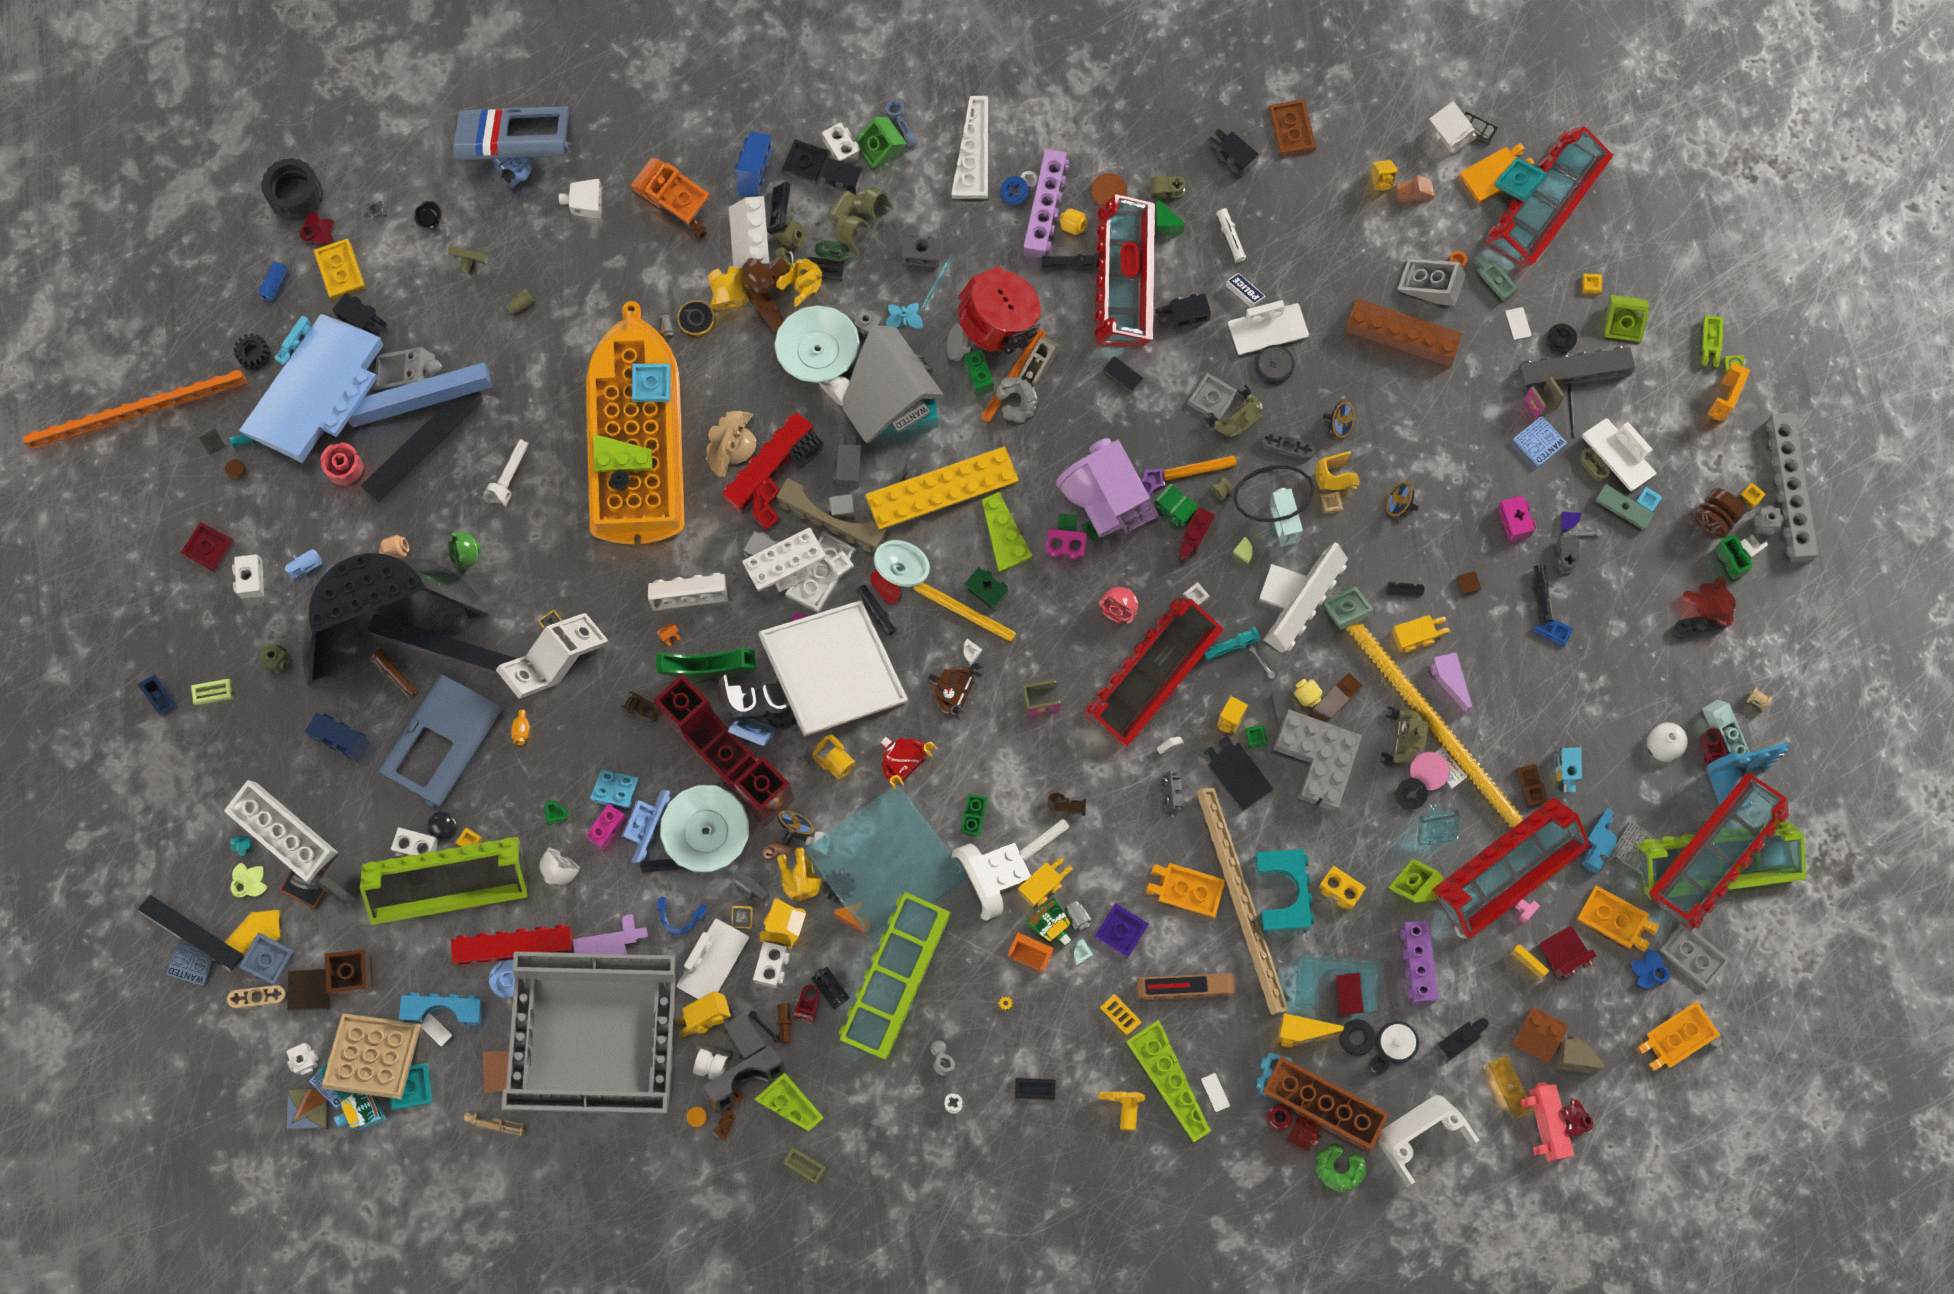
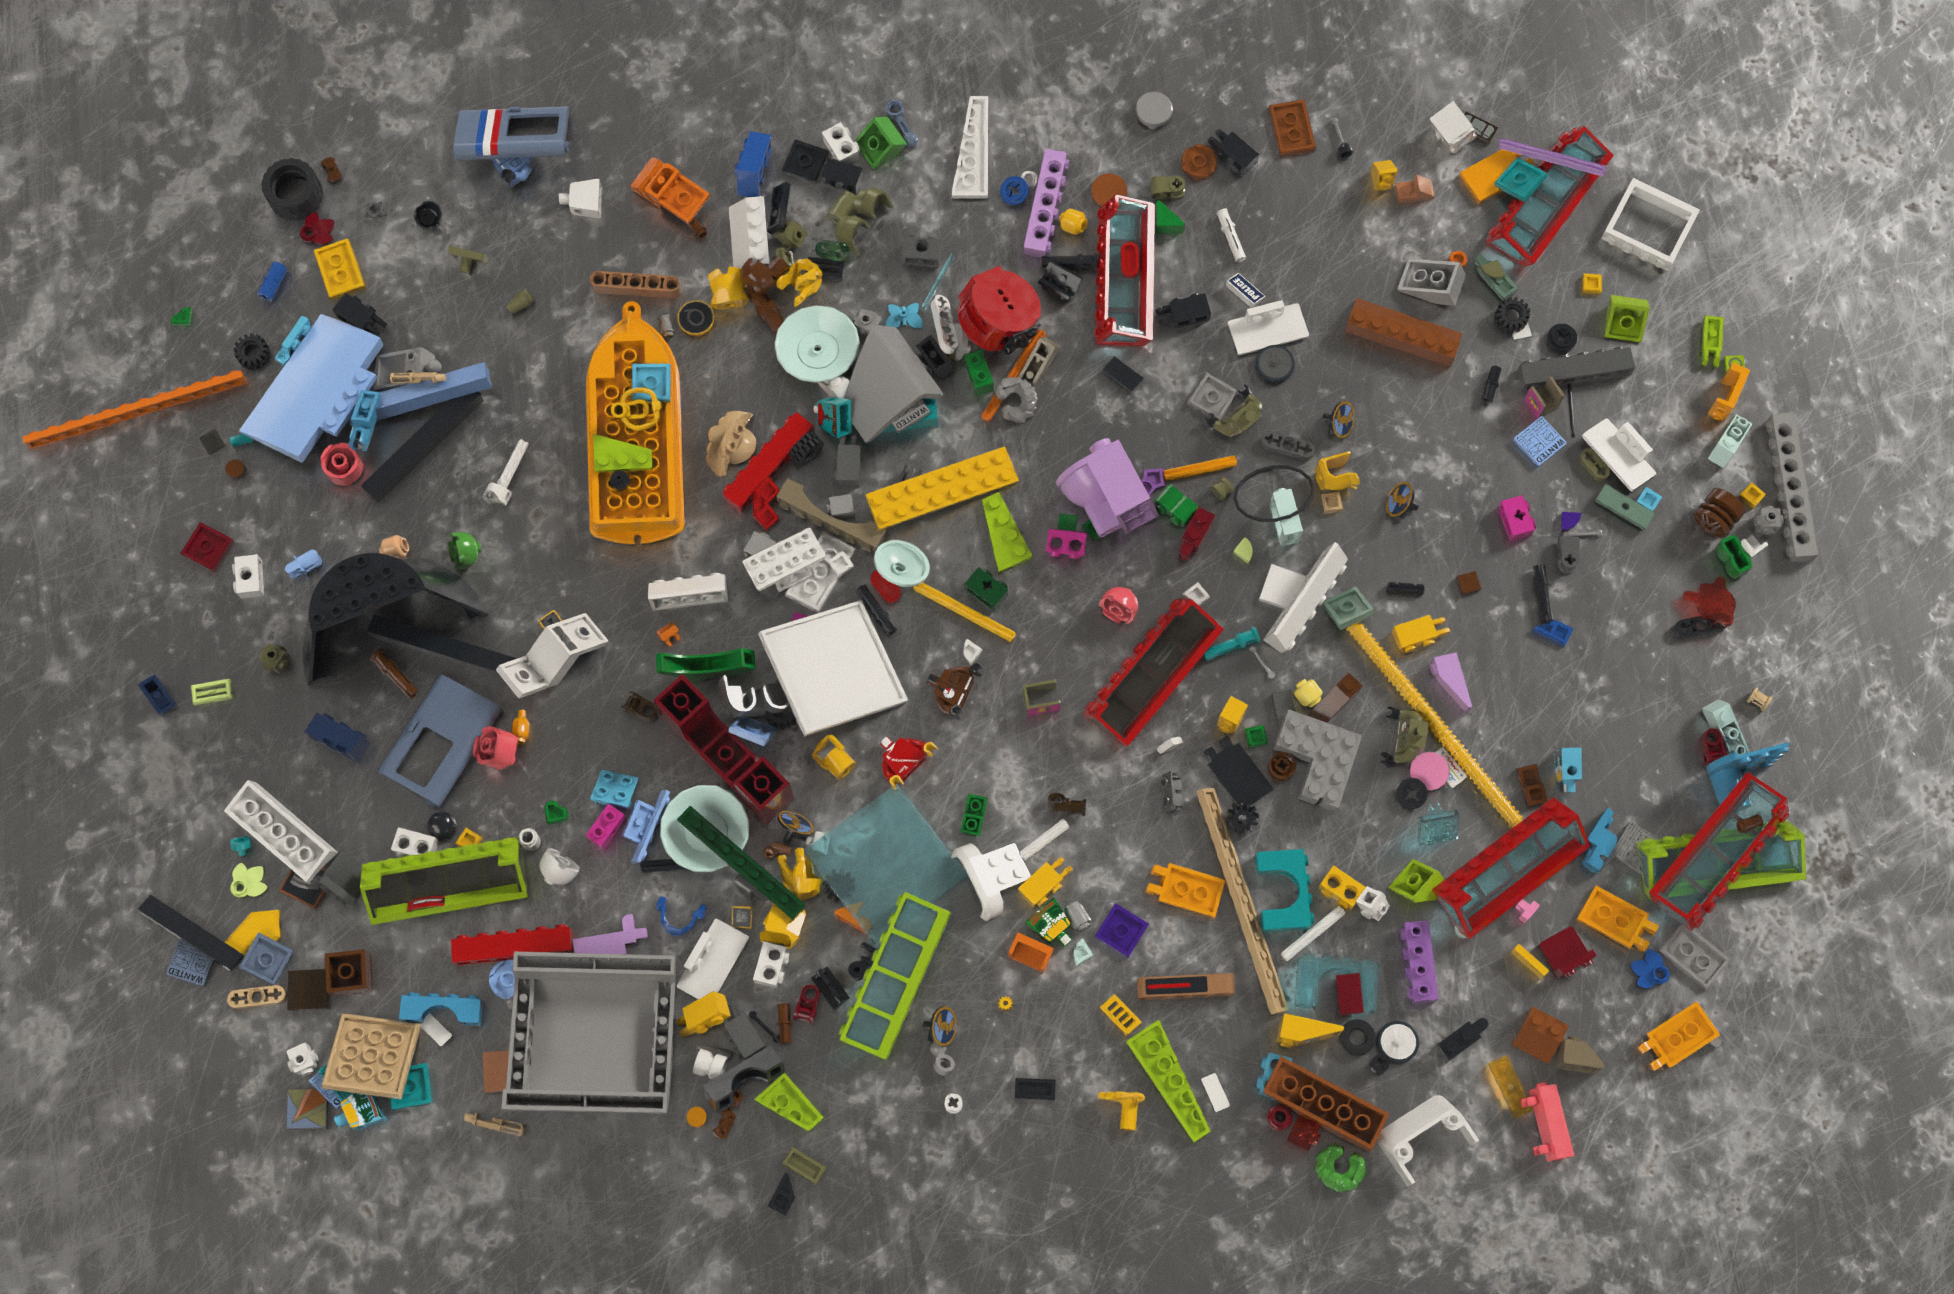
dark red plate [1560,1098,1593,1137] -> none
white cylinder [1647,722,1688,762] -> none
none -> green tile [170,307,192,326]
none -> reddish brown piece [321,157,342,183]
none -> dark azure plate [348,390,381,452]
none -> tan piece [390,372,446,384]
none -> sticker [407,896,445,911]
none -> coral brick [473,726,518,770]
none -> white brick [518,828,541,851]
none -> medium nougat beam [590,271,682,299]
none -> yellow piece [611,387,662,431]
none -> dark green tile [677,806,807,921]
none -> black tile [768,1173,795,1216]
none -> teal torso [813,397,852,438]
none -> black leg [848,942,877,981]
none -> black brick [916,335,956,380]
none -> shield [923,1006,957,1046]
none -> white beam [931,295,958,354]
none -> black bracket [1038,261,1083,300]
none -> light grey tile [1136,92,1172,129]
none -> dark orange tile [1181,144,1217,180]
none -> black gear [1226,800,1259,835]
none -> reddish brown wheel [1268,752,1296,782]
none -> white axle [1281,906,1345,961]
none -> black hinge [1331,117,1353,159]
none -> white brick [1356,886,1390,921]
none -> olive tile [1480,260,1505,279]
none -> black axle [1481,365,1502,403]
none -> black tyre [1494,297,1530,333]
none -> medium lavender axle [1498,138,1606,176]
none -> white window [1601,178,1700,271]
none -> light aqua slope [1708,414,1752,468]
none -> reddish brown pin [1736,814,1763,834]

